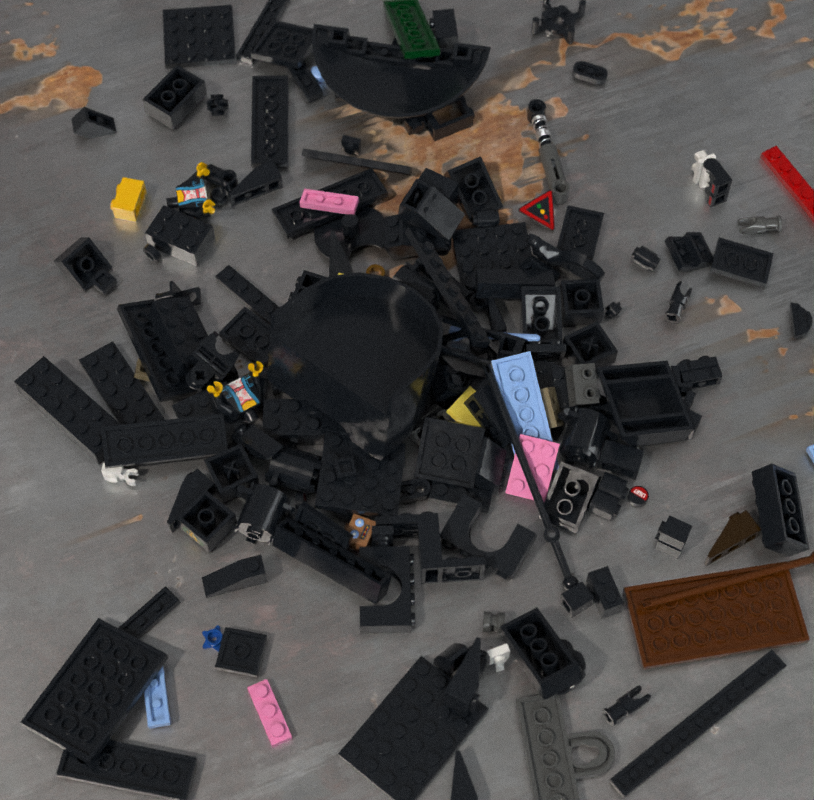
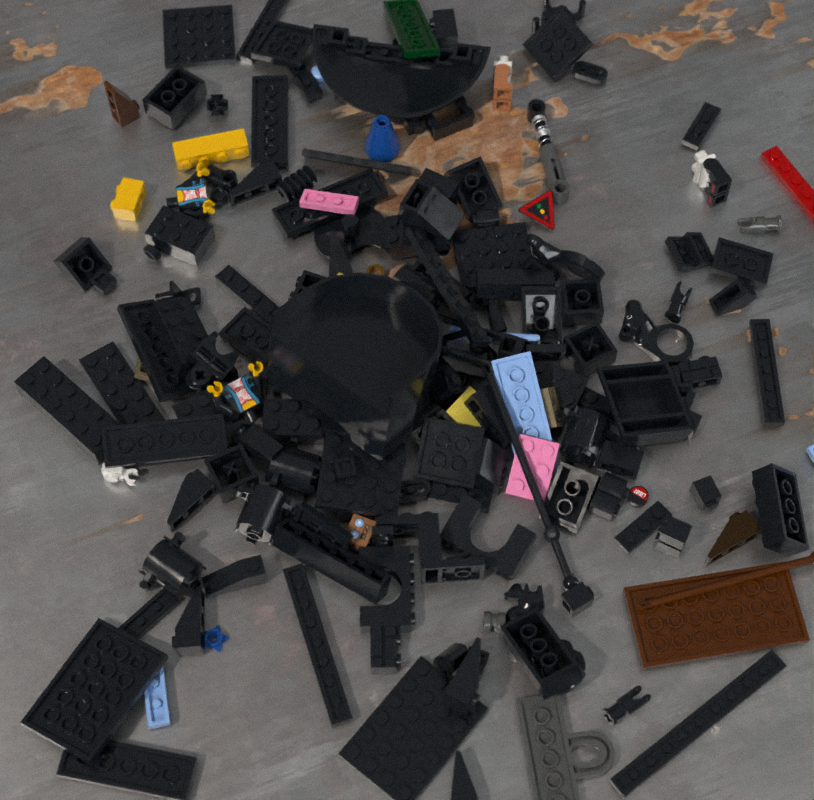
black slope [71,107,116,139] -> none
black brick [176,490,237,553] -> none
black plate [215,627,267,677] -> none
bright pink plate [247,679,292,748] -> none
black plate [341,135,361,156] -> none
white plate [486,643,510,672] -> none
black plate [557,205,604,261] -> none
dark grey brick [565,363,600,407] -> none
black brick [586,566,624,619] -> none
black plate [605,301,623,318] -> none
black brick [631,245,661,272] -> none
black plate [790,302,812,339] -> none
none -> reddish brown slope [103,81,140,128]
none -> black container [139,532,207,600]
none -> yellow brick [172,128,250,171]
none -> black slope [172,586,205,656]
none -> black piece [276,165,317,202]
none -> black plate [283,563,353,727]
none -> blue cone [364,115,400,163]
none -> black brick [370,626,401,674]
none -> nougat hips [492,56,513,111]
none -> black animal [504,583,545,623]
none -> black plate [522,7,594,82]
none -> black plate [613,501,673,555]
none -> black animal [618,300,694,367]
none -> black plate [681,102,721,151]
none -> black brick [689,475,722,511]
none -> black slope [709,278,758,316]
none -> black plate [749,319,785,426]

